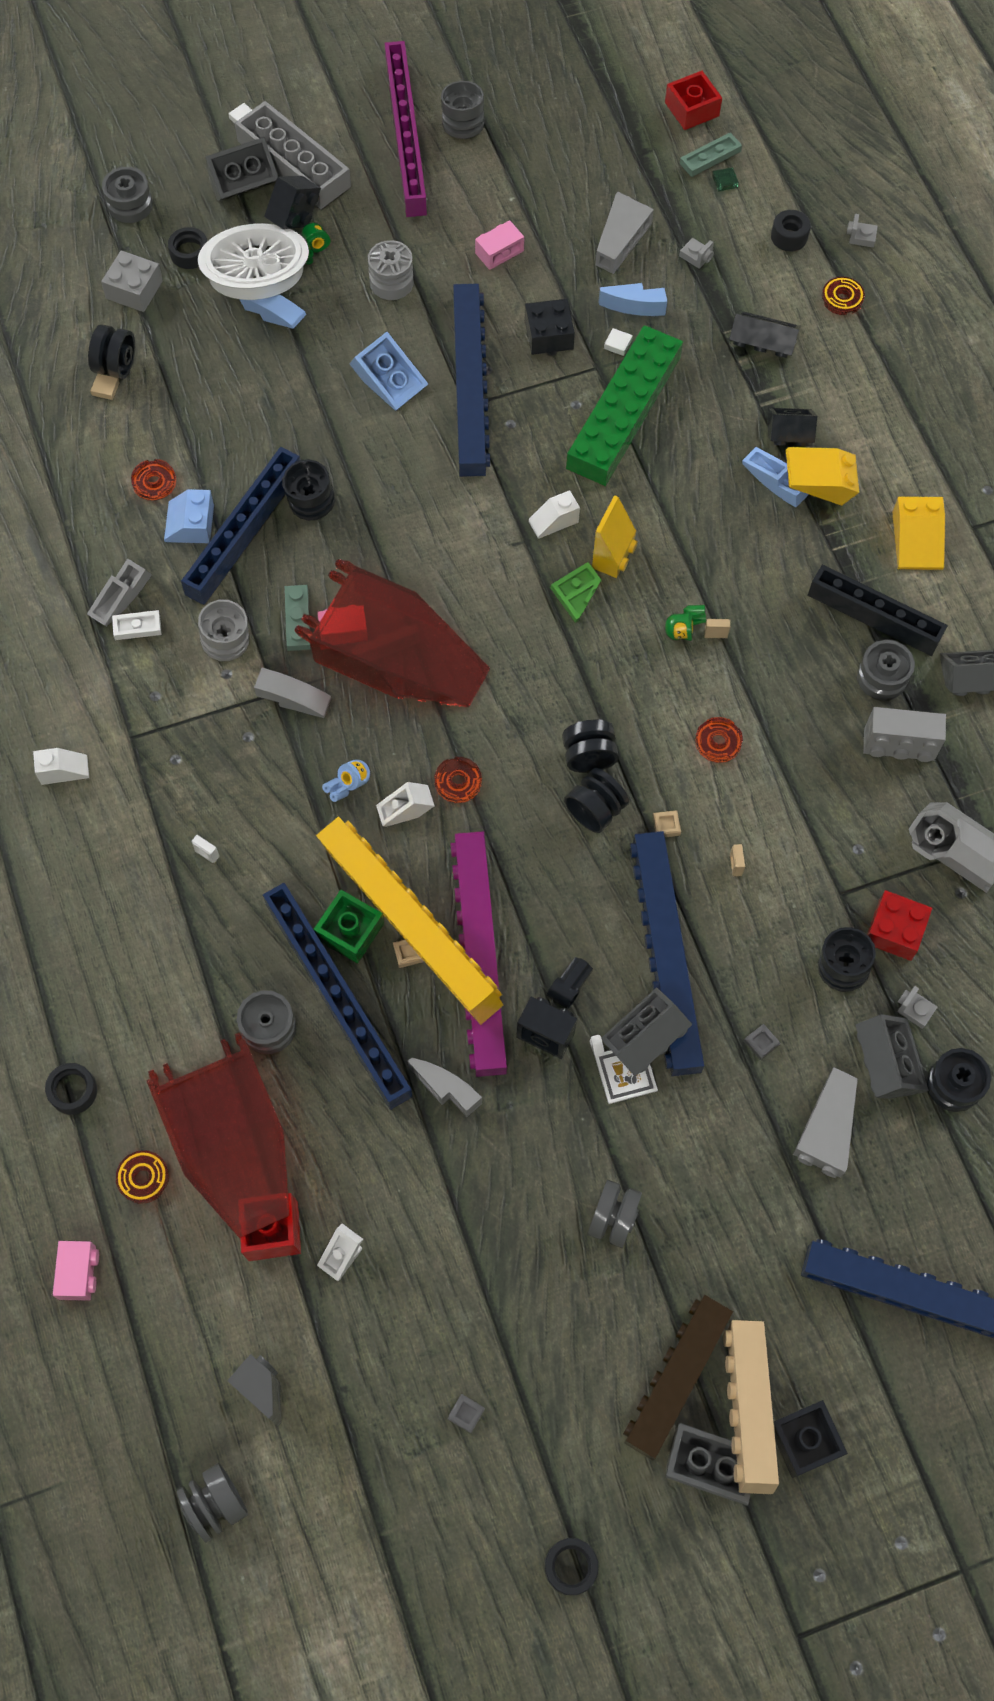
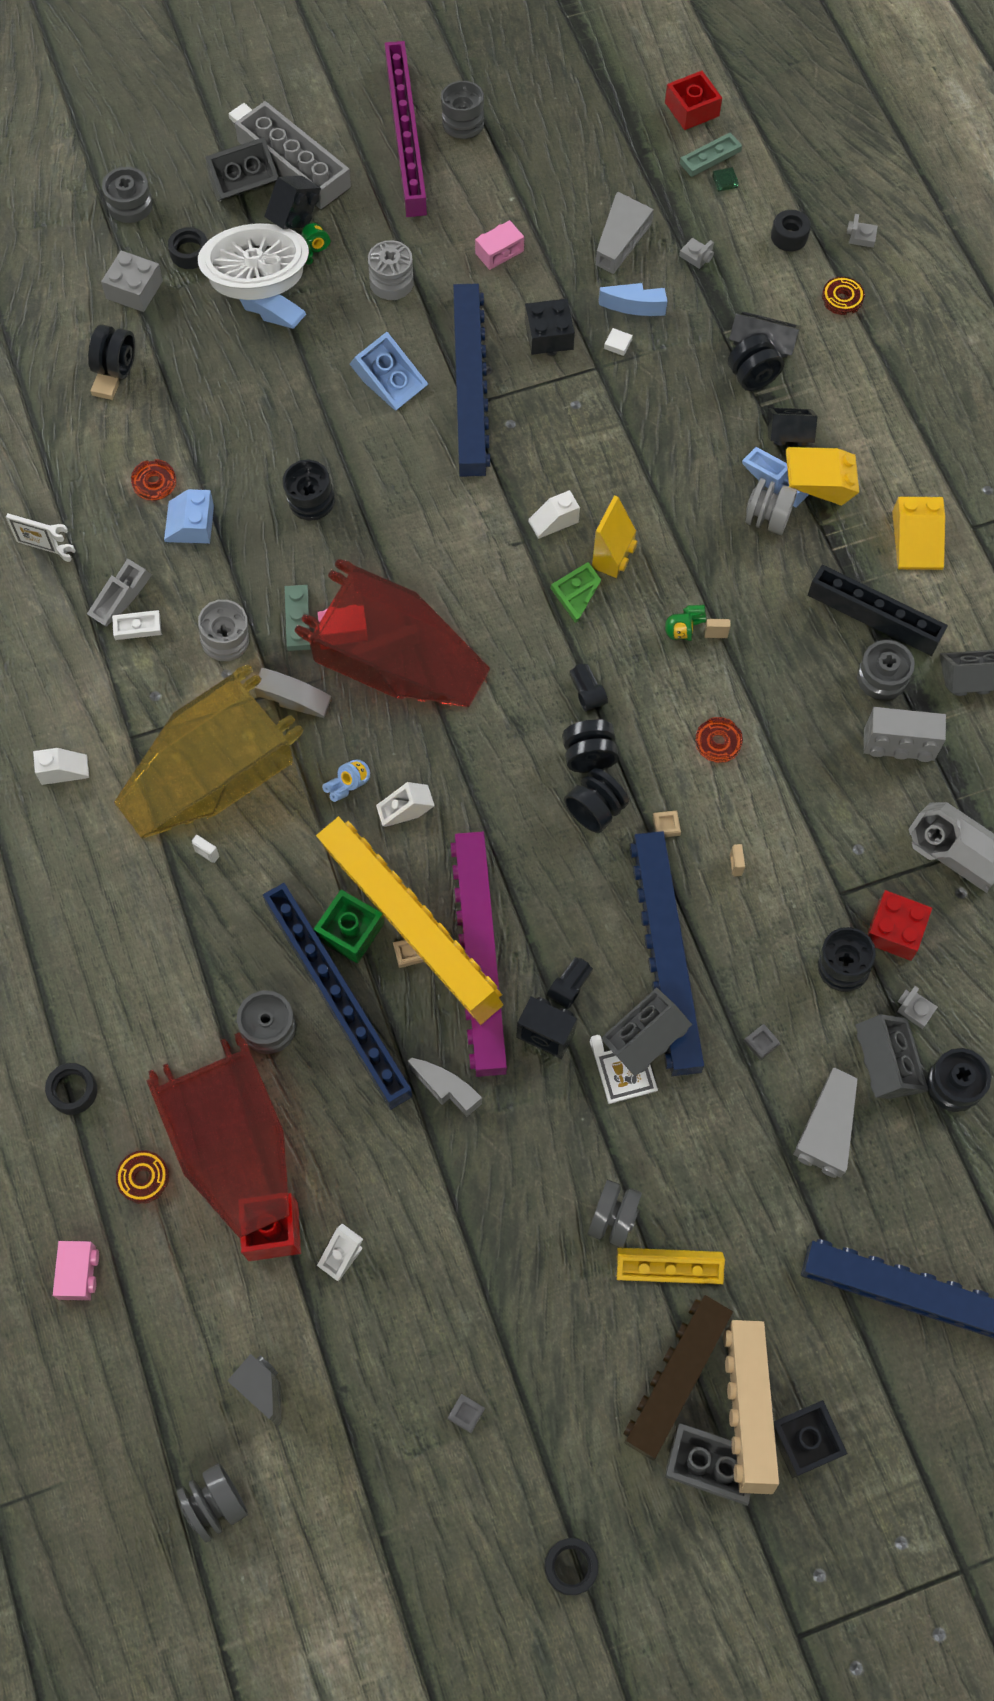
dark blue brick [181,447,300,605] -> none
clear red tile [434,757,482,803] -> none
green brick [566,325,683,486] -> none
none -> white flag [6,514,75,562]
none -> clear yellow windscreen [114,665,303,839]
none -> black piece [569,663,608,712]
none -> yellow slope [617,1248,725,1284]
none -> black wheel [728,334,784,391]
none -> light grey wheel [745,478,798,536]

